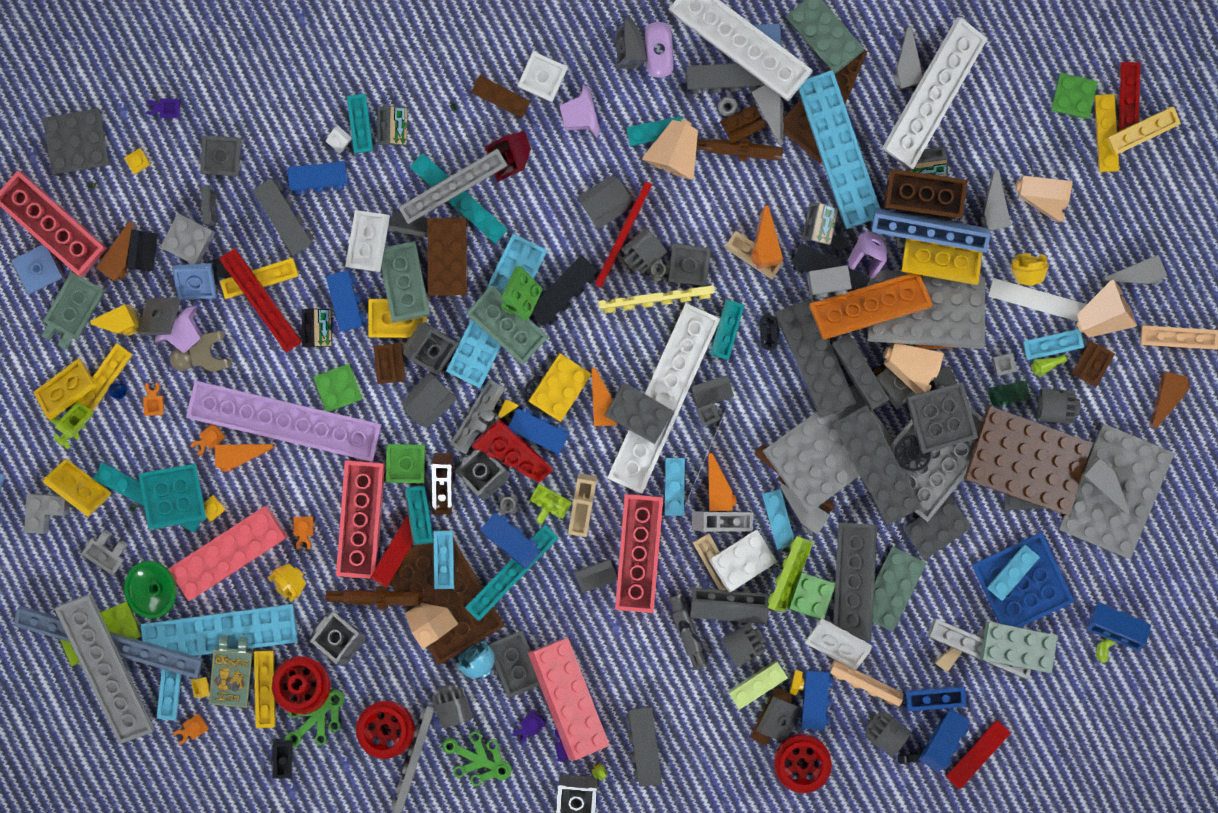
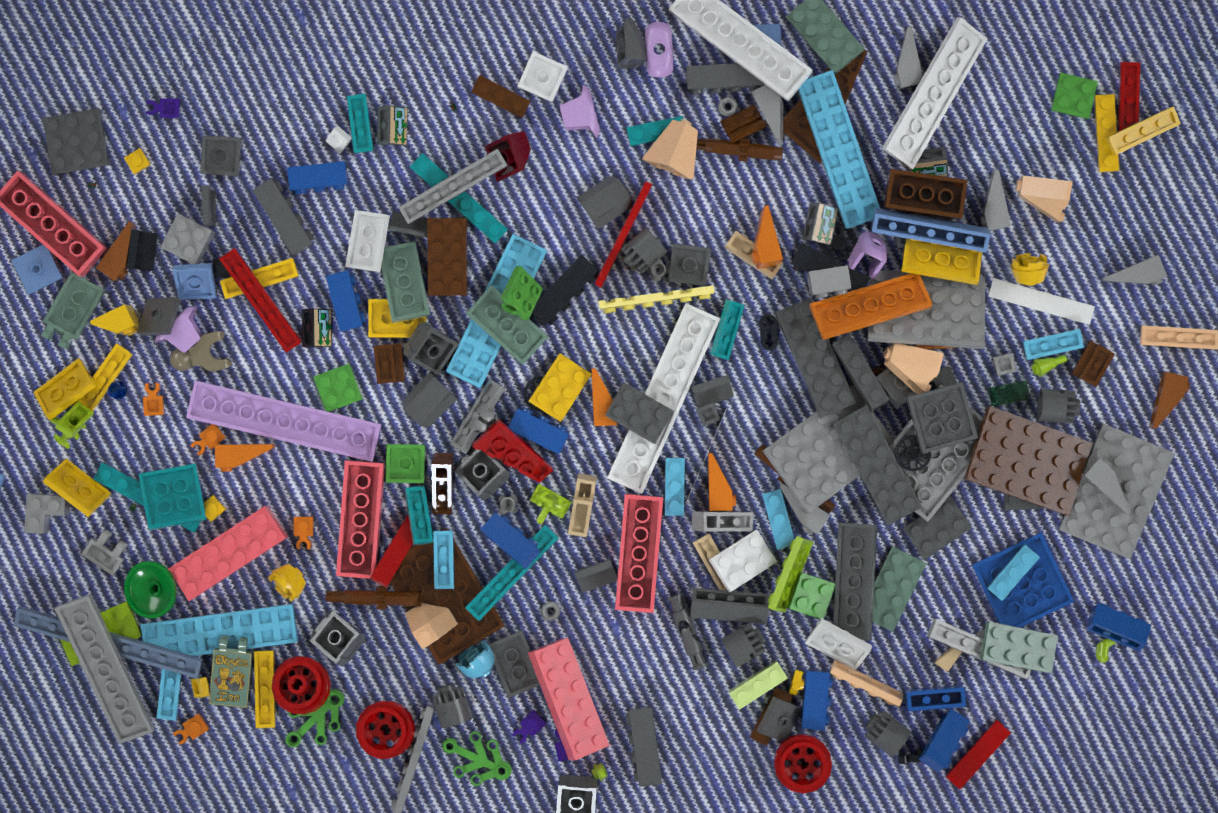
black slope [271,738,292,779] -> none
yellow slope [498,400,520,418] -> none
light nougat slope [1077,280,1137,338] -> none
none -> light grey plate [541,601,560,621]

